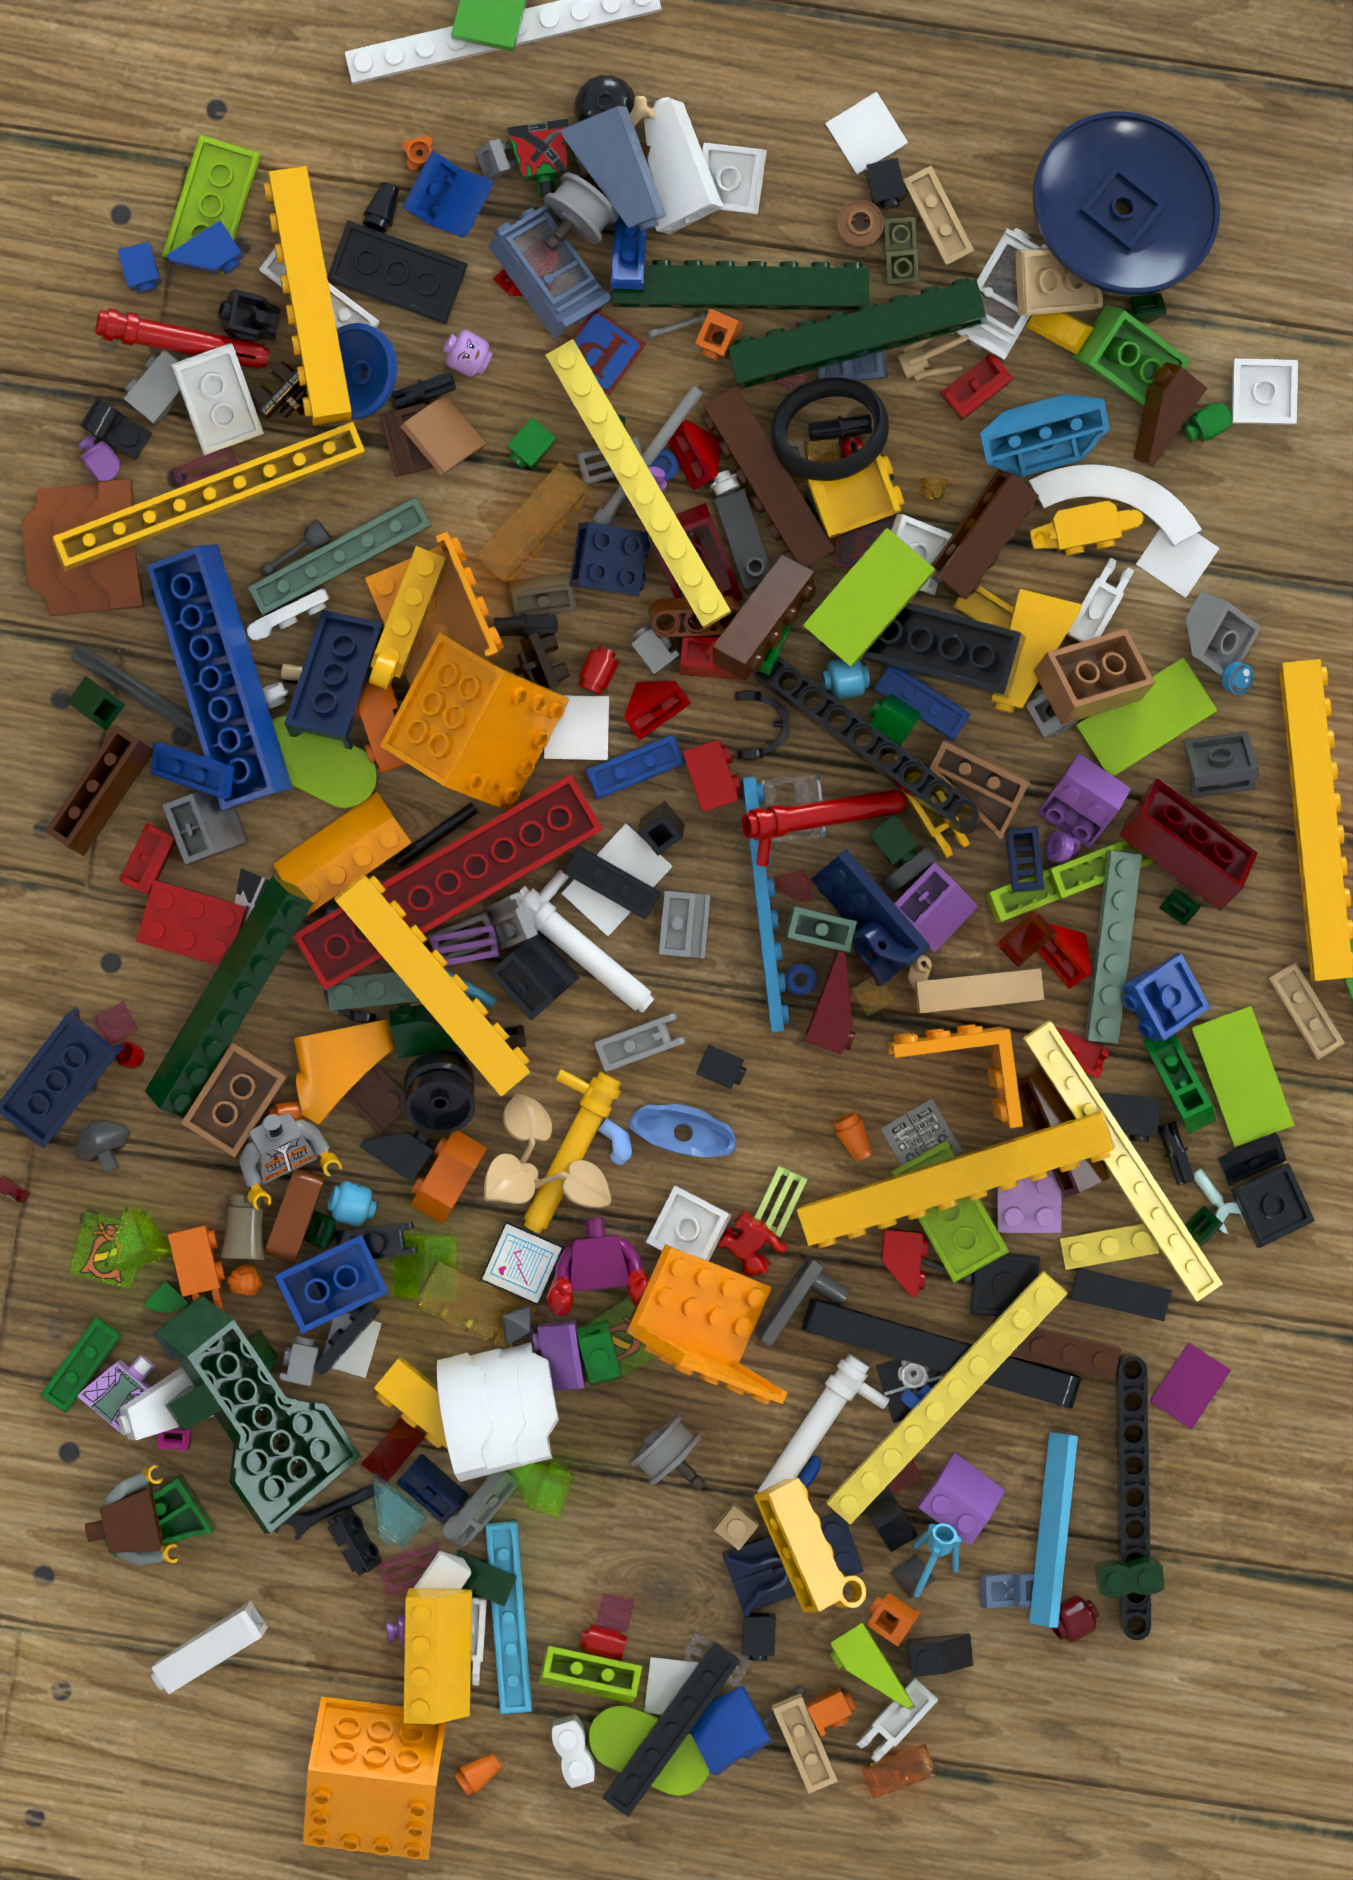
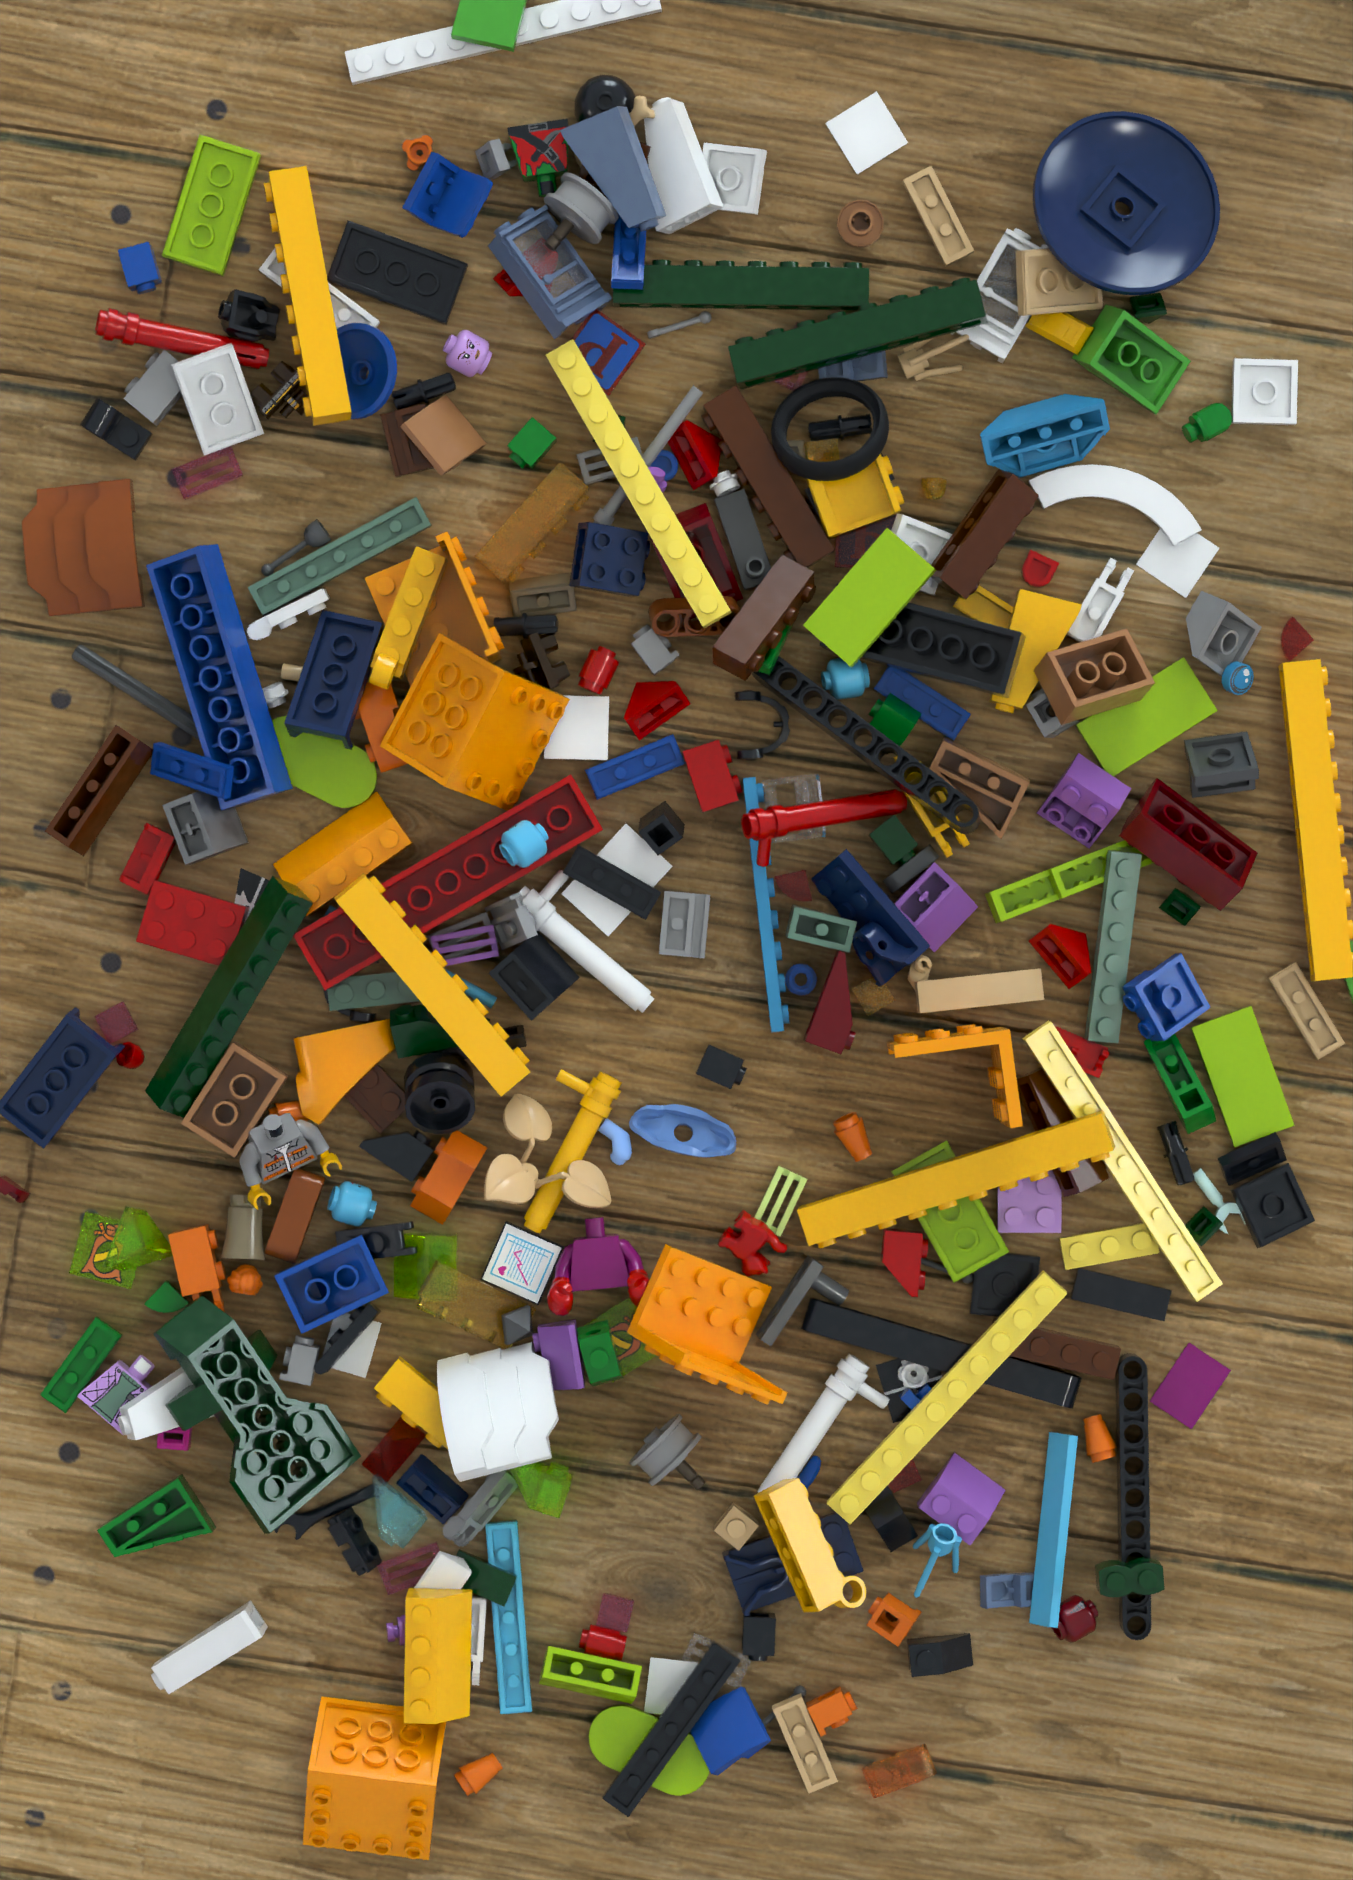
yellow brick [52,422,365,572] -> none
dark green brick [67,676,125,731] -> none
dark grey piece [74,1120,130,1173] -> none
medium lavender arm [77,434,120,481] -> none
reddish brown torso [85,1465,178,1566] -> none
blue slope [167,220,244,274] -> none
dark green slope [305,1210,337,1250] -> none
black cone [363,182,399,233] -> none
black bar [394,802,478,868] -> none
white brick [552,1714,595,1788] -> none
light grey hinge [594,1013,686,1072] -> none
white hinge [646,1186,732,1261] -> none
red hinge [680,636,742,680] -> none
orange brick [695,309,744,362] -> none
lime slope [830,1623,916,1710] -> none
red hinge [841,438,865,458] -> none
white hinge [856,1677,938,1762] -> none
black brick [865,158,906,210] -> none
light grey sticker [880,1099,962,1165] -> none
olive slope [883,216,919,284] -> none
dark grey slope [891,1554,936,1599] -> none
red hinge [940,354,1013,421] -> none
clear red slope [996,910,1057,967] -> none
dark blue slope [1005,826,1044,893] -> none
yellow hinge [1029,500,1144,556] -> none
medium lavender tile [1046,830,1080,864] -> none
black slope [1098,1092,1161,1142] -> none
reddish brown slope [1134,362,1207,467] -> none
none -> medium azure head [499,820,549,868]
none -> red tile [1021,550,1059,588]
none -> orange cone [1083,1414,1117,1463]
none -> clear red tile [1281,616,1314,662]

